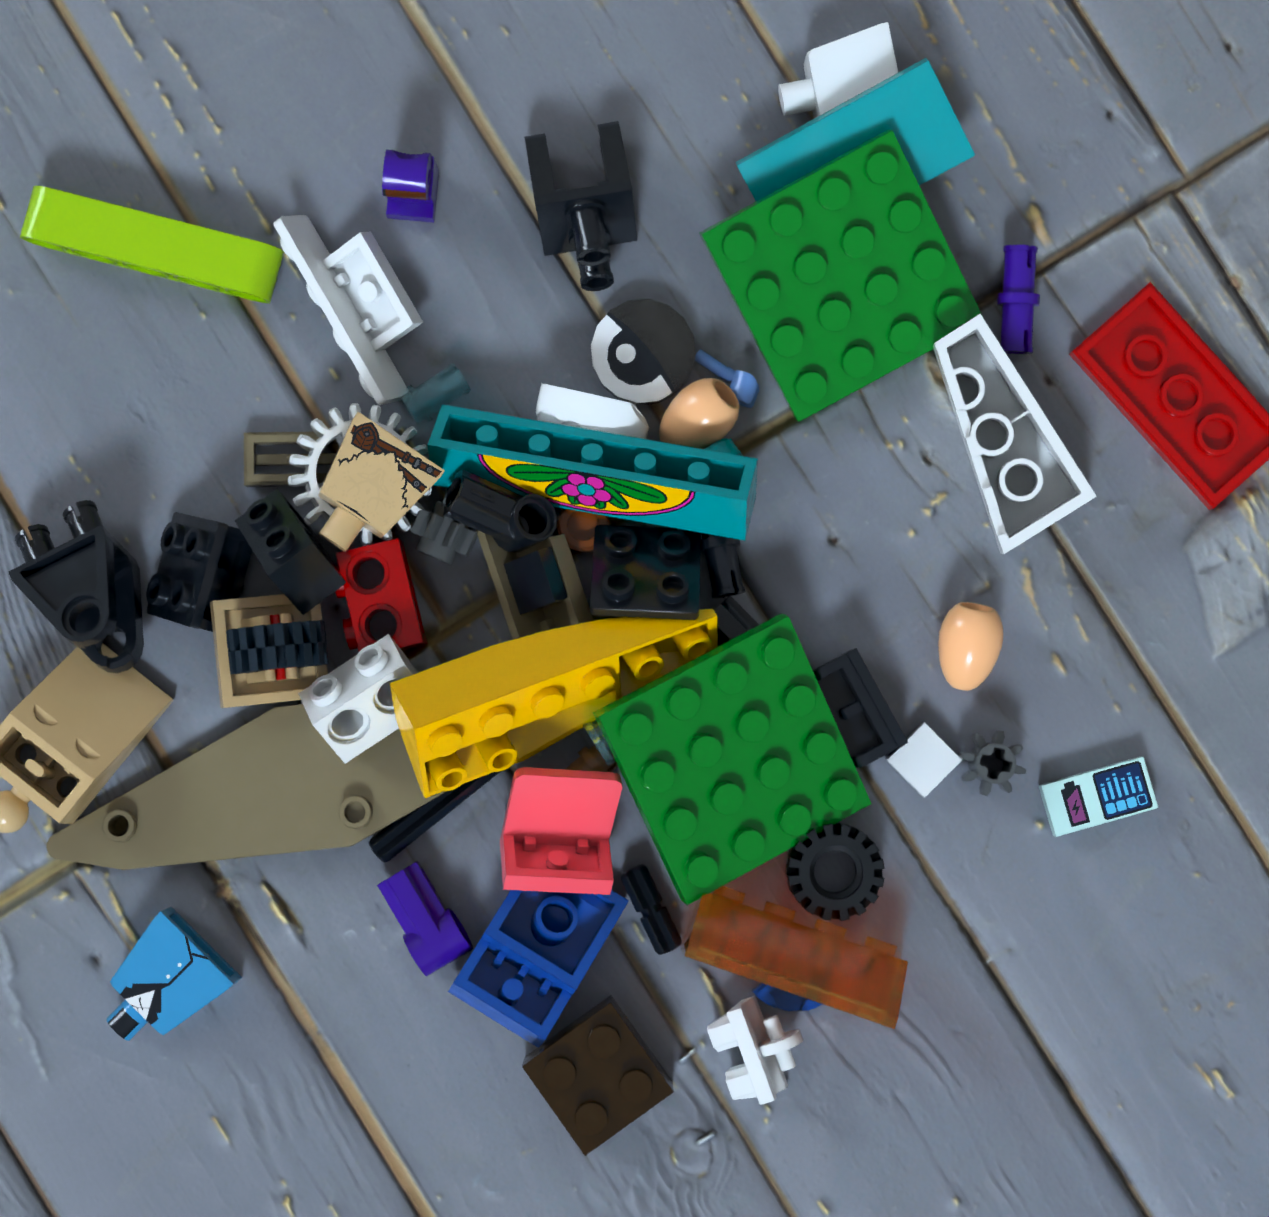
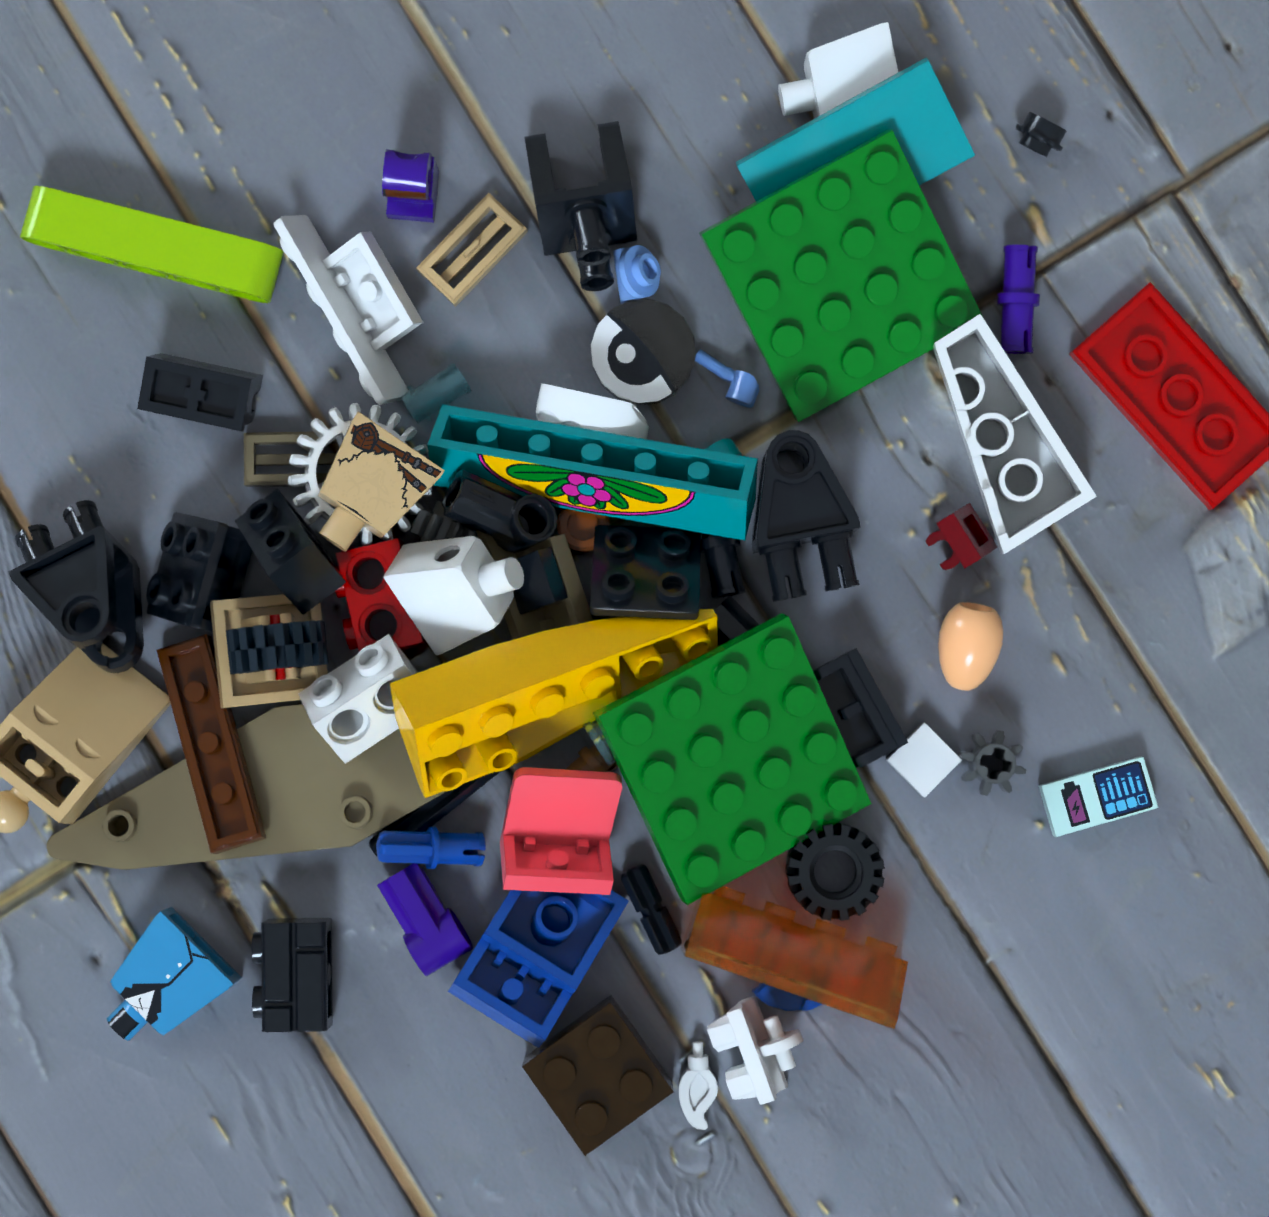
light nougat animal [659,378,740,449] -> none
none -> black hinge [137,353,263,431]
none -> reddish brown tile [157,634,266,854]
none -> black brick [252,918,333,1032]
none -> blue axle [376,827,486,869]
none -> white torso [383,536,524,655]
none -> tan tile [416,193,528,307]
none -> light blue plate [613,245,661,304]
none -> white piece [678,1041,718,1130]
none -> black piece [751,430,861,602]
none -> dark red tile [925,503,997,570]
none -> black plate [1016,112,1067,157]

